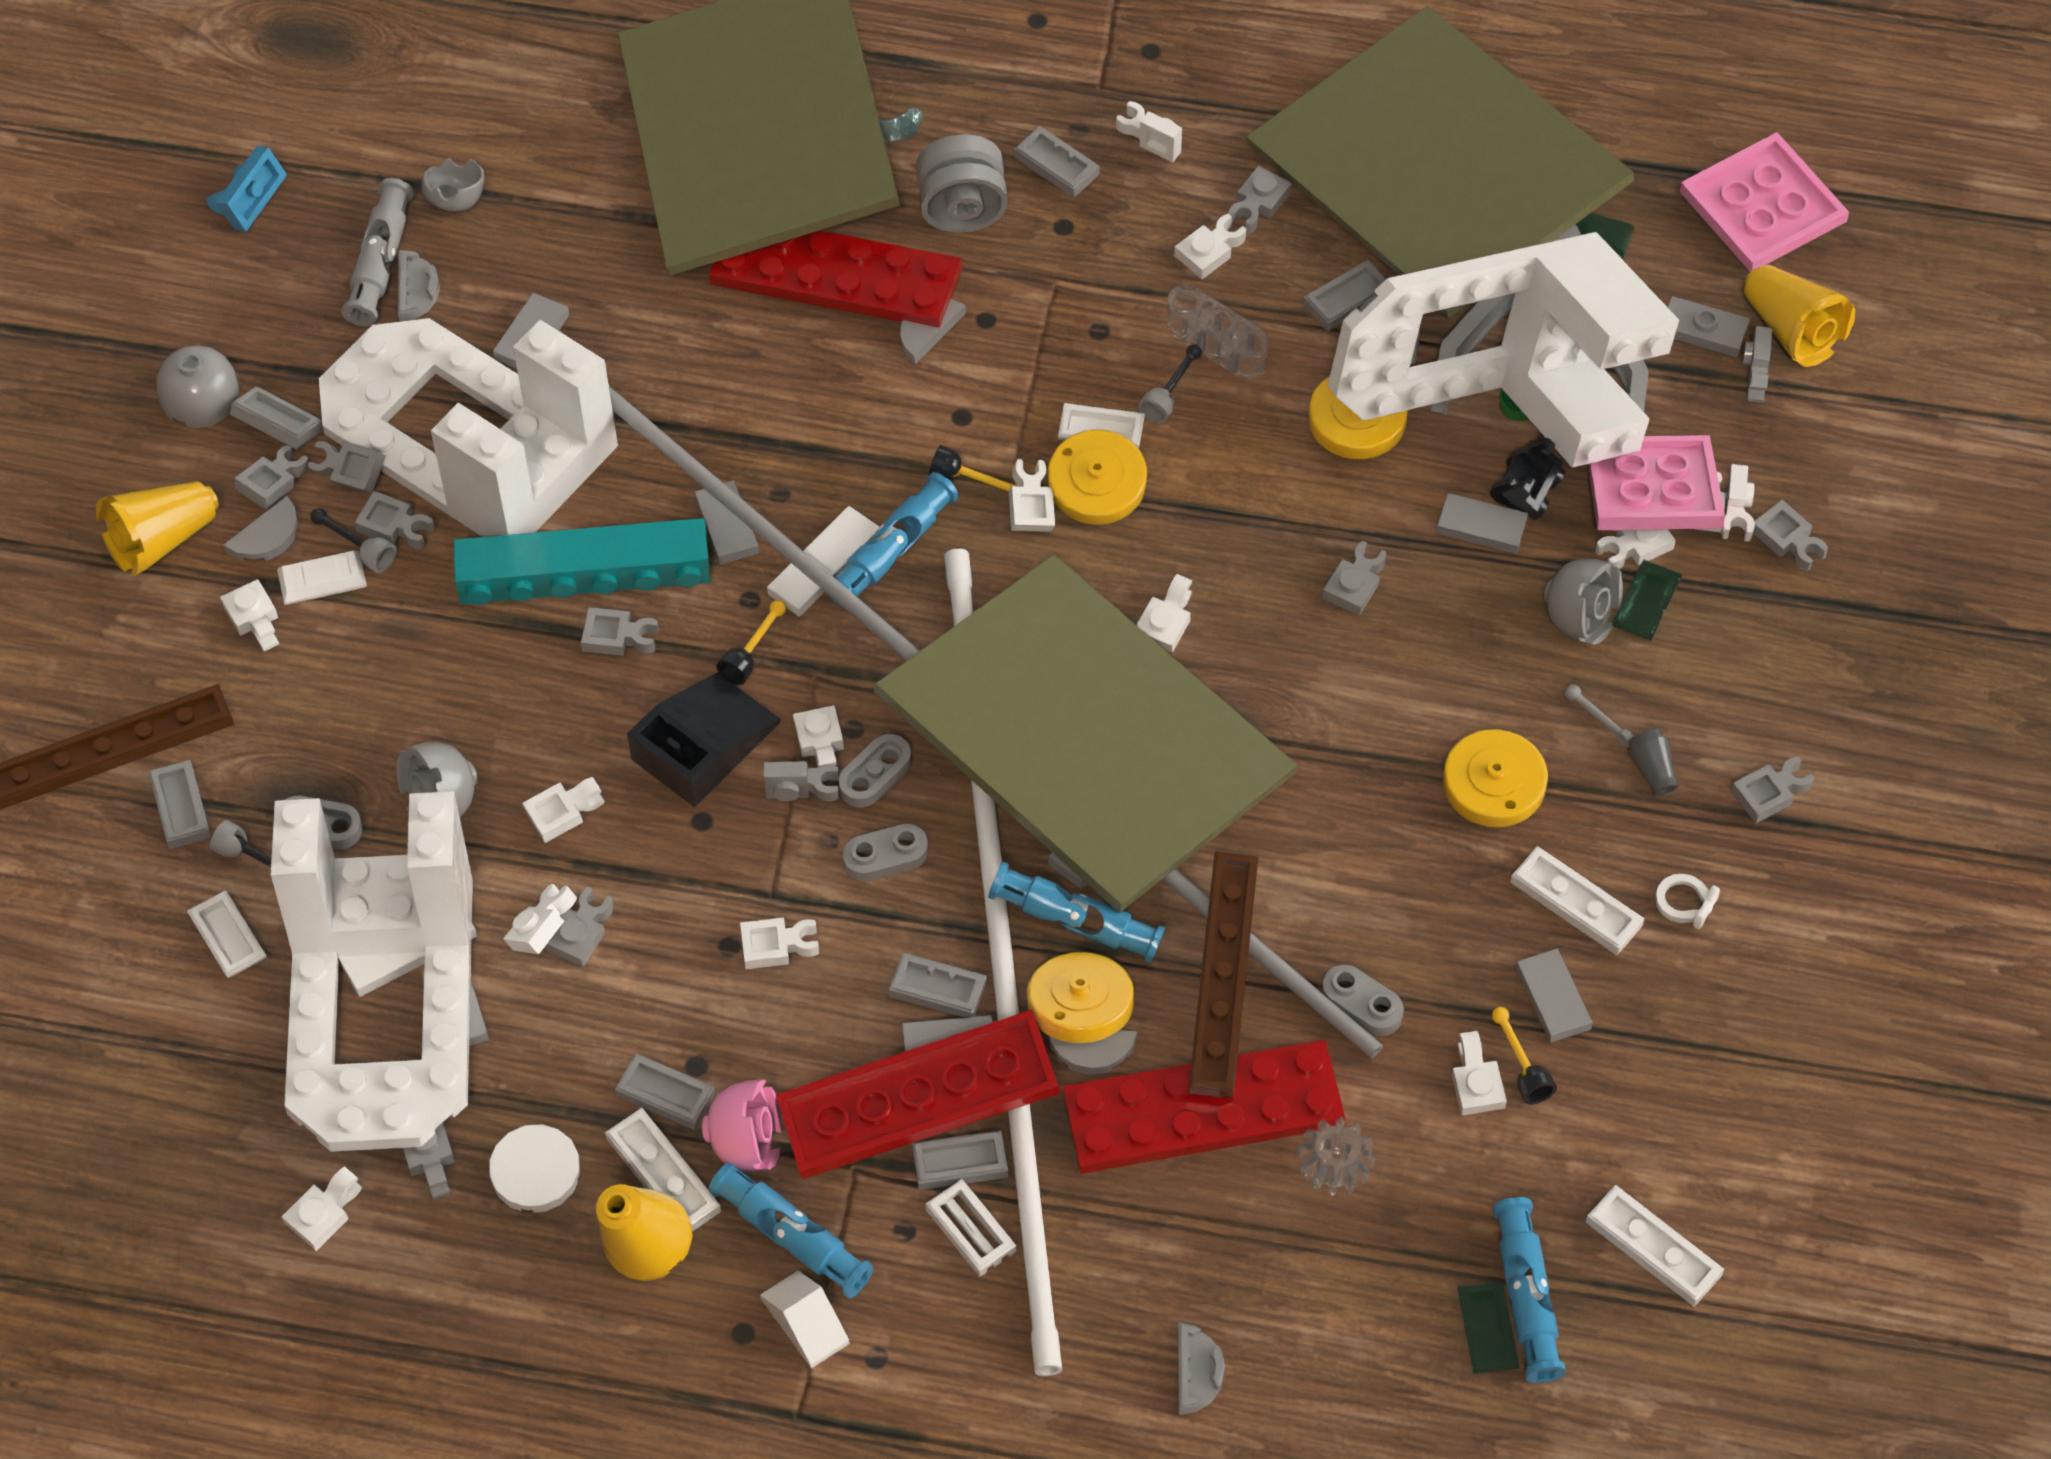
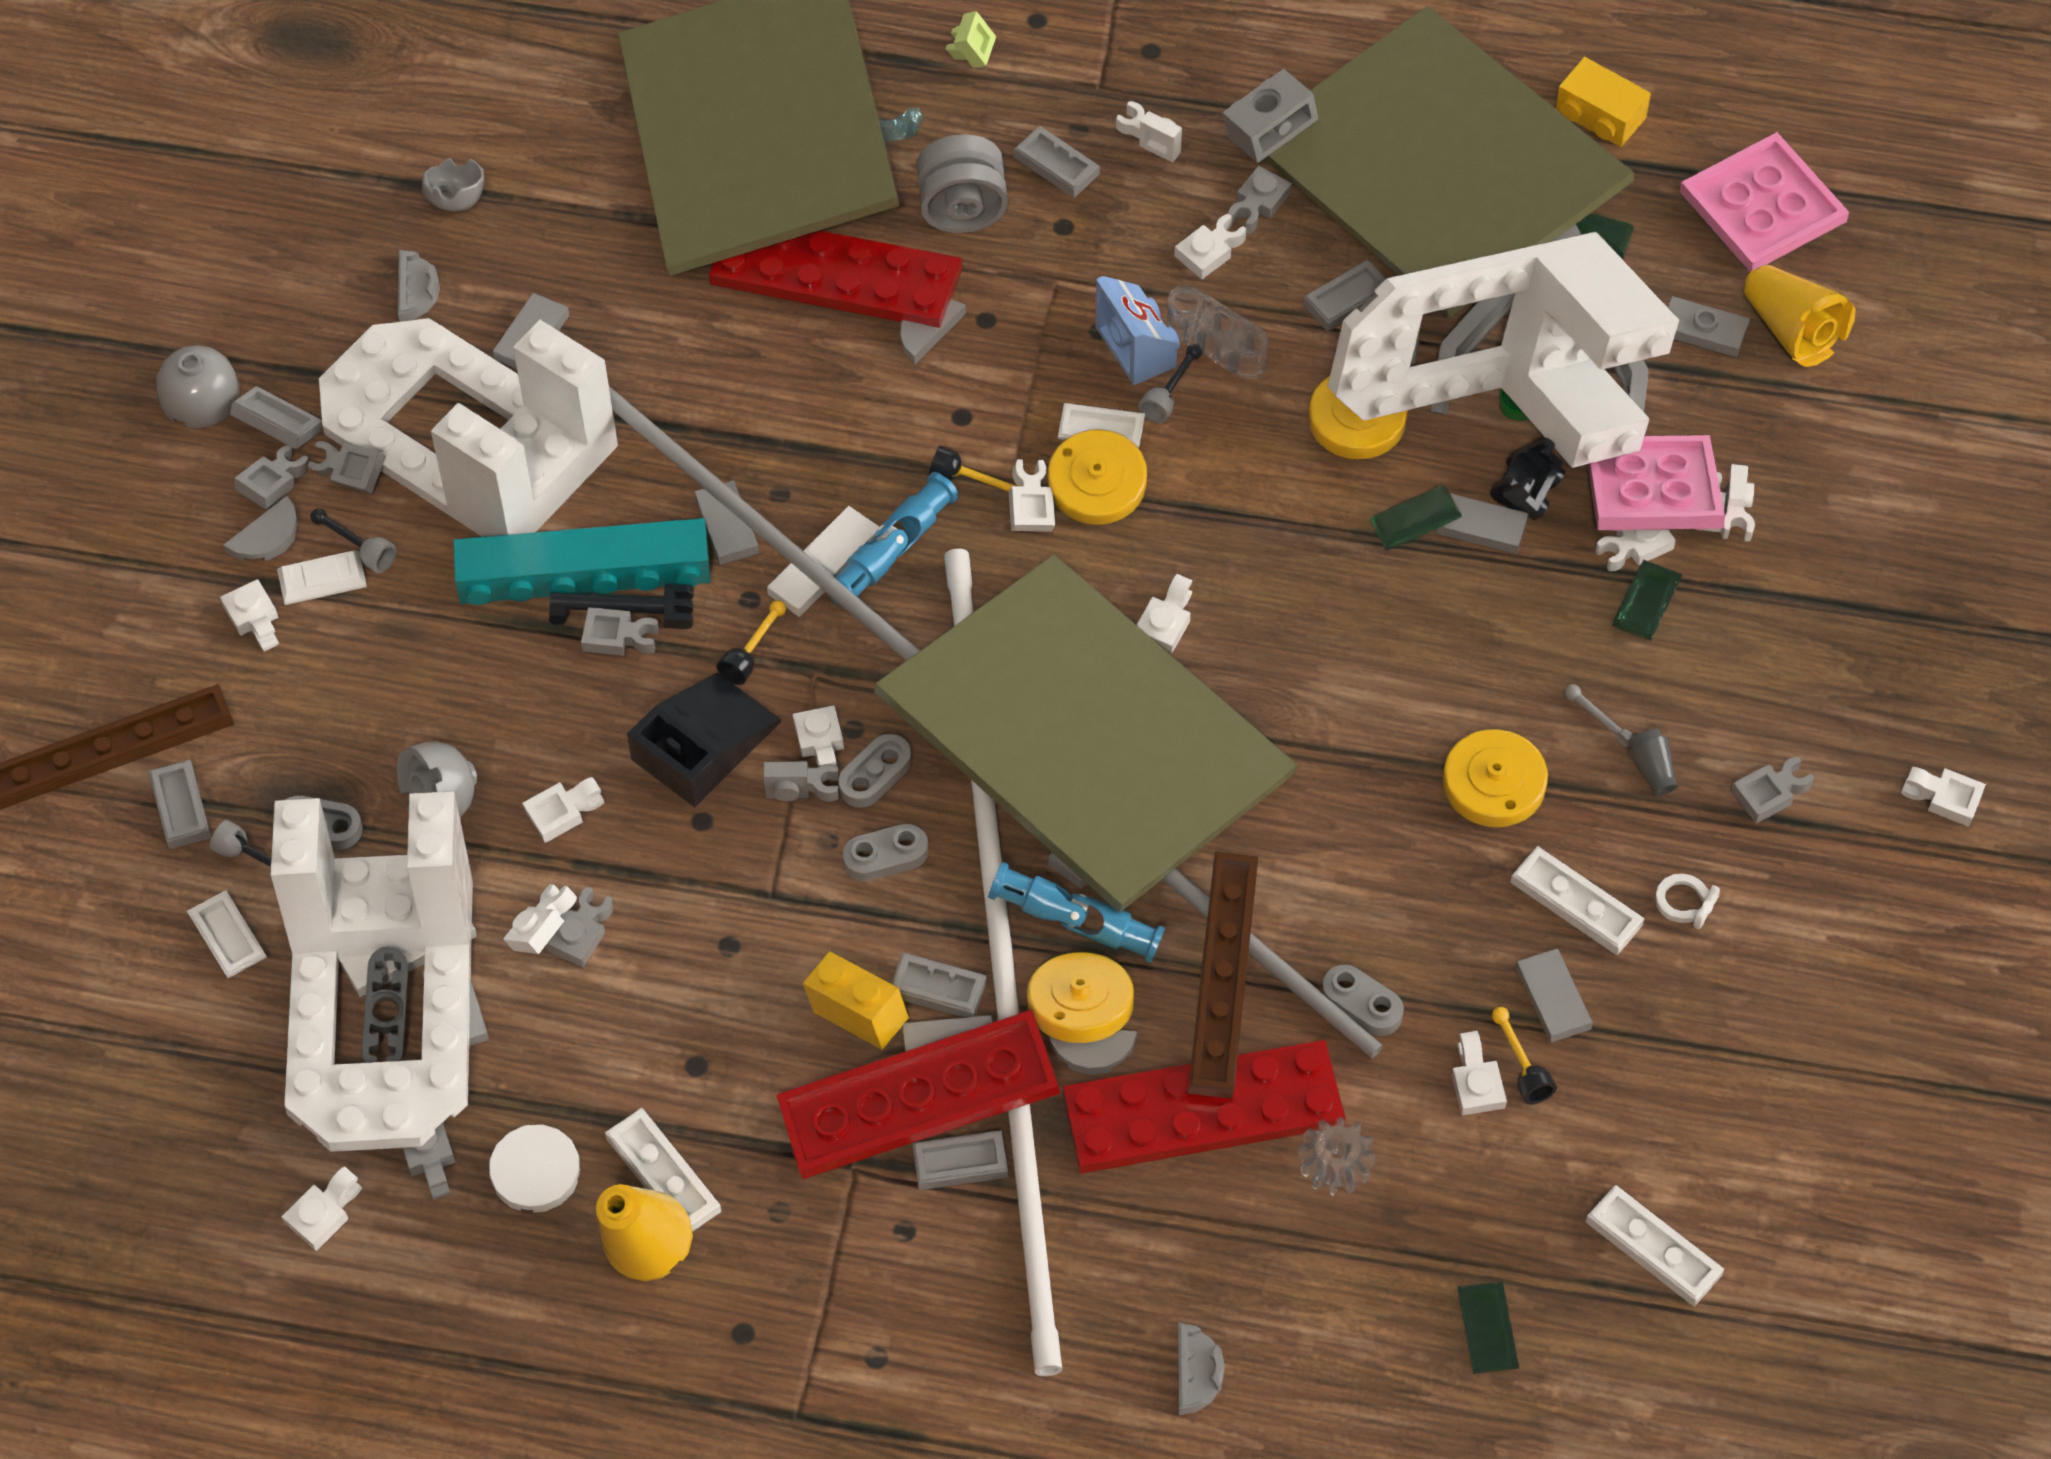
yellow cone [96,481,219,576] -> none
dark azure tile [206,146,287,232] -> none
light grey piece [341,178,414,327] -> none
light grey plate [354,491,435,550] -> none
light grey tile [615,1053,716,1130] -> none
bright pink cylinder [702,1079,782,1171] -> none
dark azure piece [709,1162,874,1299] -> none
white plate [740,917,819,969] -> none
white slope [760,1271,850,1368] -> none
white tile [925,1179,1017,1277] -> none
light grey plate [1322,541,1386,616] -> none
dark azure piece [1492,1197,1566,1383] -> none
light grey cylinder [1544,558,1623,645] -> none
light grey plate [1742,326,1772,403] -> none
light grey plate [1753,500,1828,572] -> none
none -> dark grey beam [362,947,409,1063]
none -> black hinge [549,584,694,629]
none -> yellow brick [803,951,909,1050]
none -> yellowish green tile [946,11,996,68]
none -> light blue slope [1095,276,1180,386]
none -> light grey brick [1222,69,1319,163]
none -> clear green tile [1370,485,1462,551]
none -> yellow brick [1555,57,1651,147]
none -> white plate [1901,767,1986,827]

